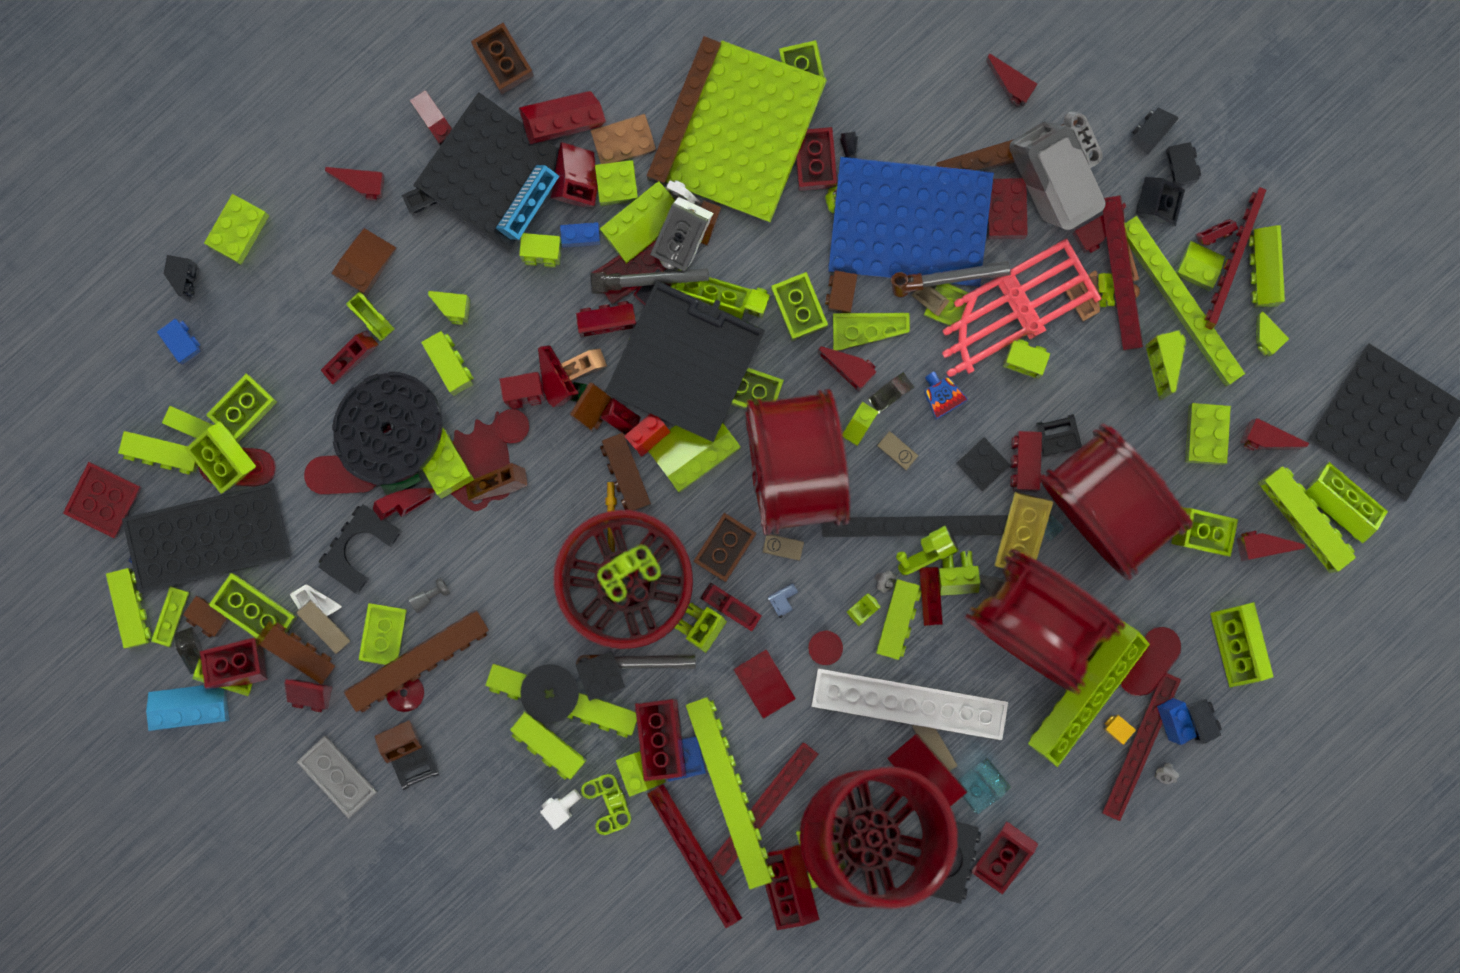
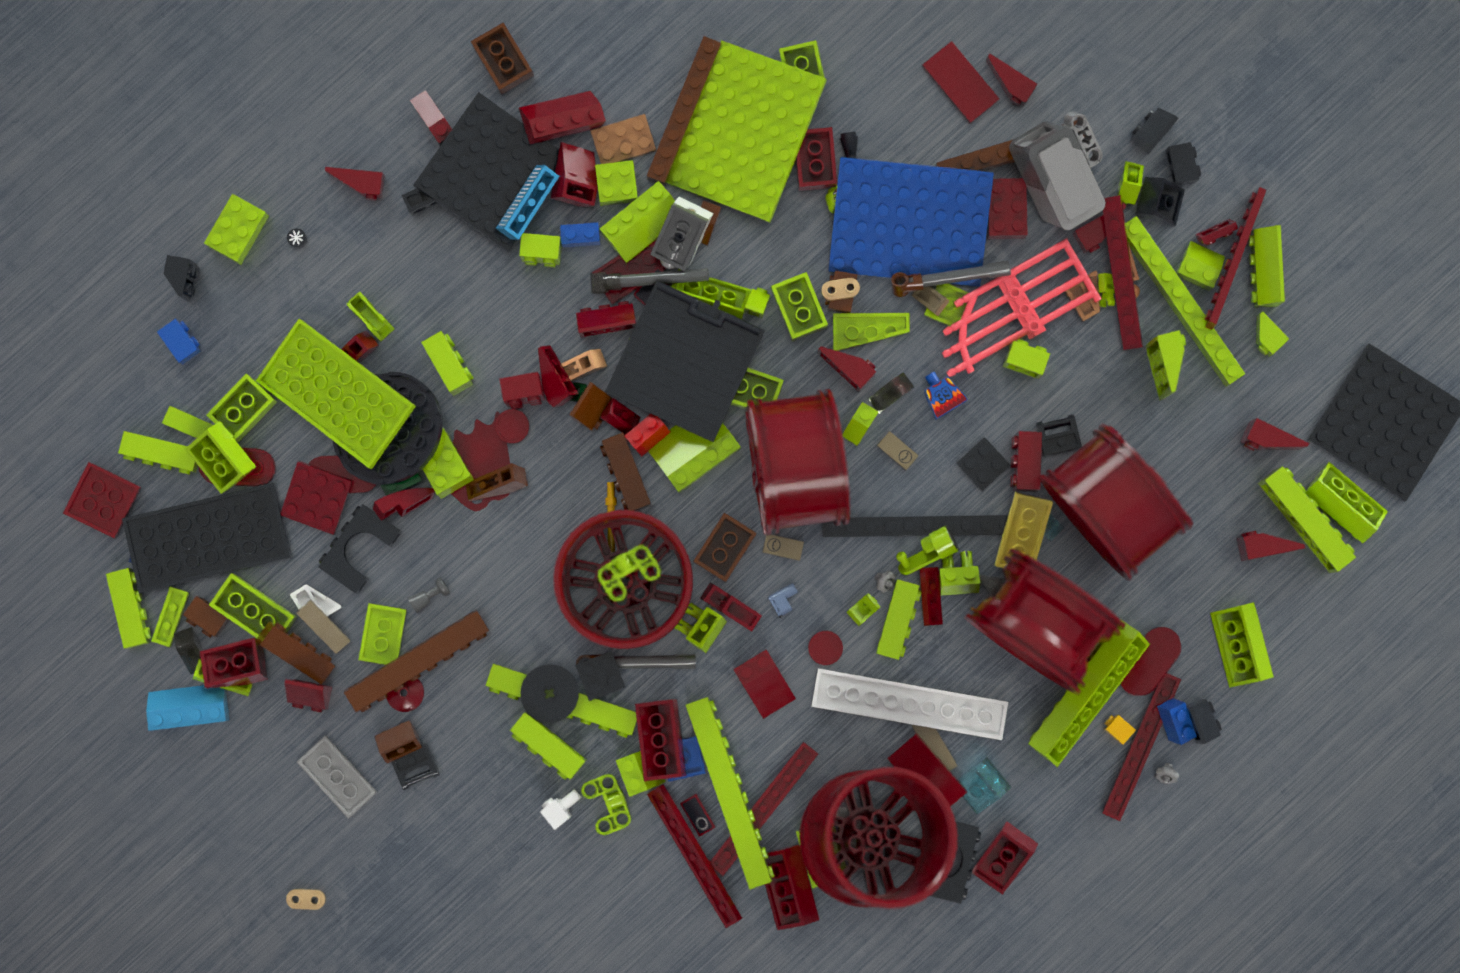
reddish brown slope [331,228,397,296] -> none
lime slope [428,291,471,325] -> none
white wing [666,180,702,207] -> none
lime slope [1171,507,1238,557] -> none
lime brick [1185,403,1231,465] -> none
none -> lime plate [256,319,416,469]
none -> dark red plate [280,461,353,535]
none -> tan plate [286,889,326,910]
none -> black tile [287,228,307,248]
none -> slope [680,794,716,837]
none -> tan plate [821,278,860,301]
none -> dark red tile [922,41,1000,124]
none -> lime slope [1117,161,1144,205]

